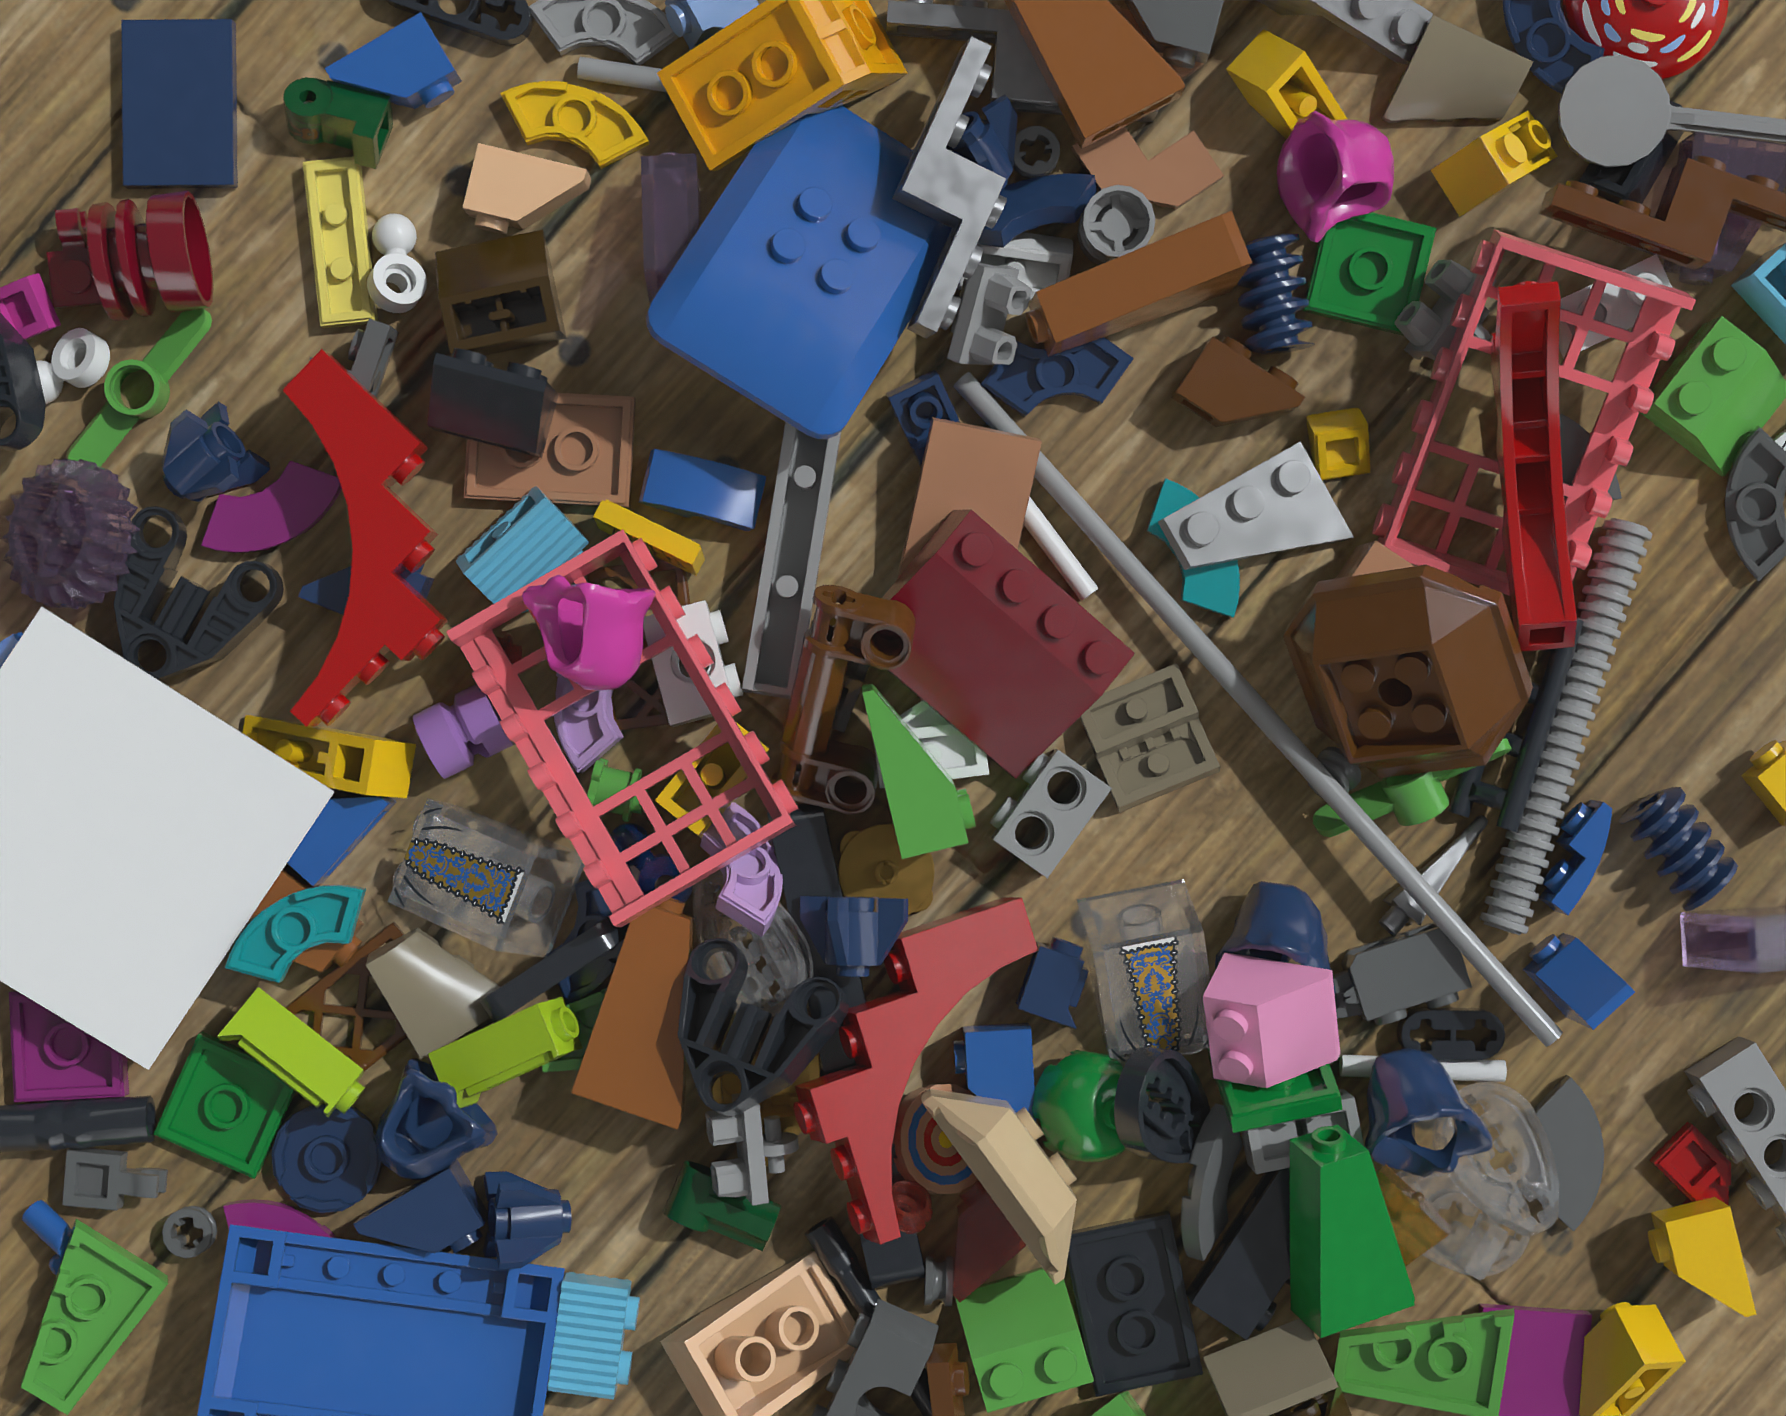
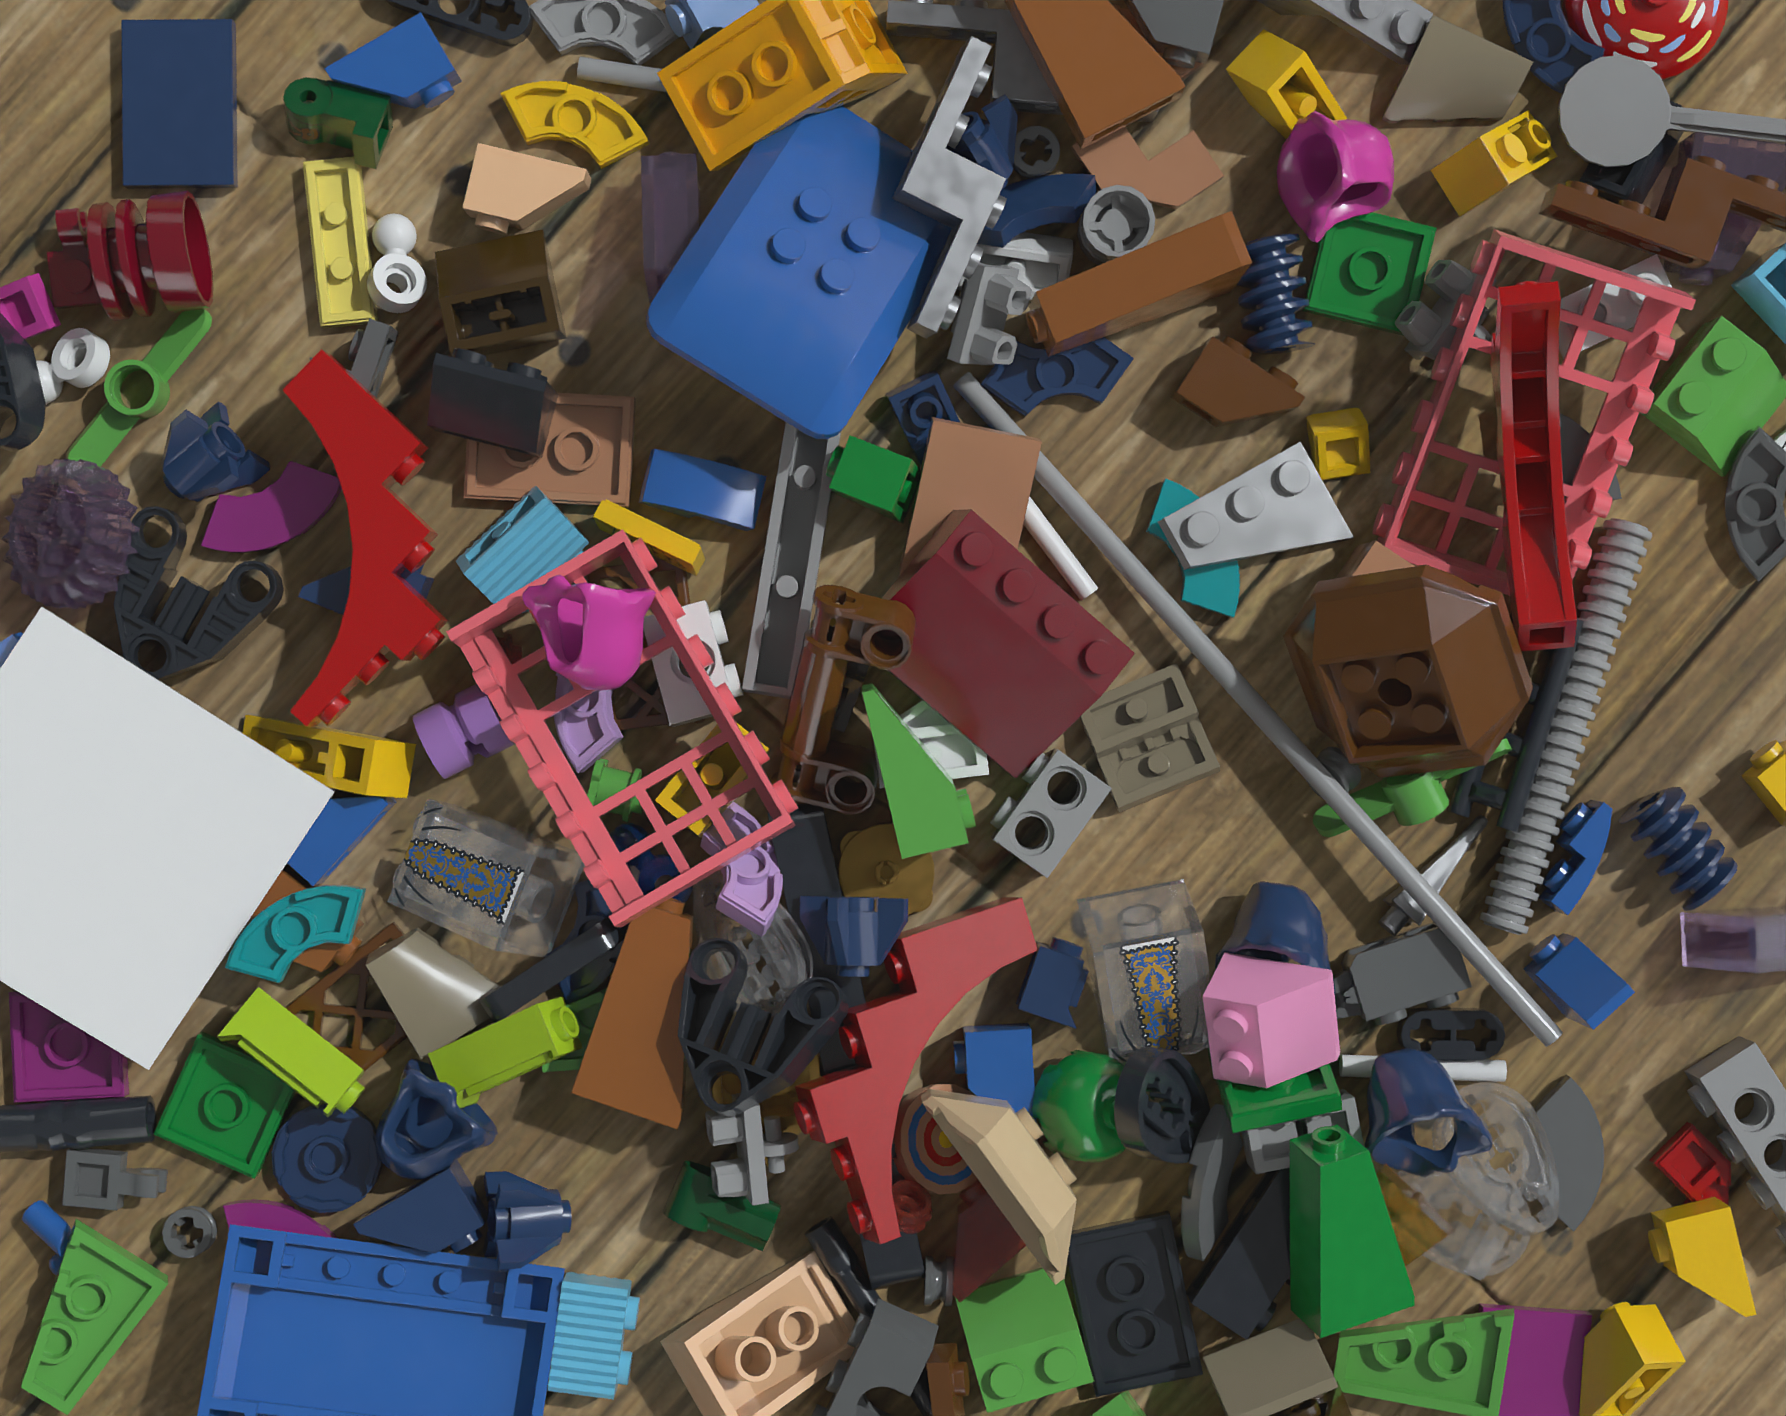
none -> green slope [826,435,920,524]

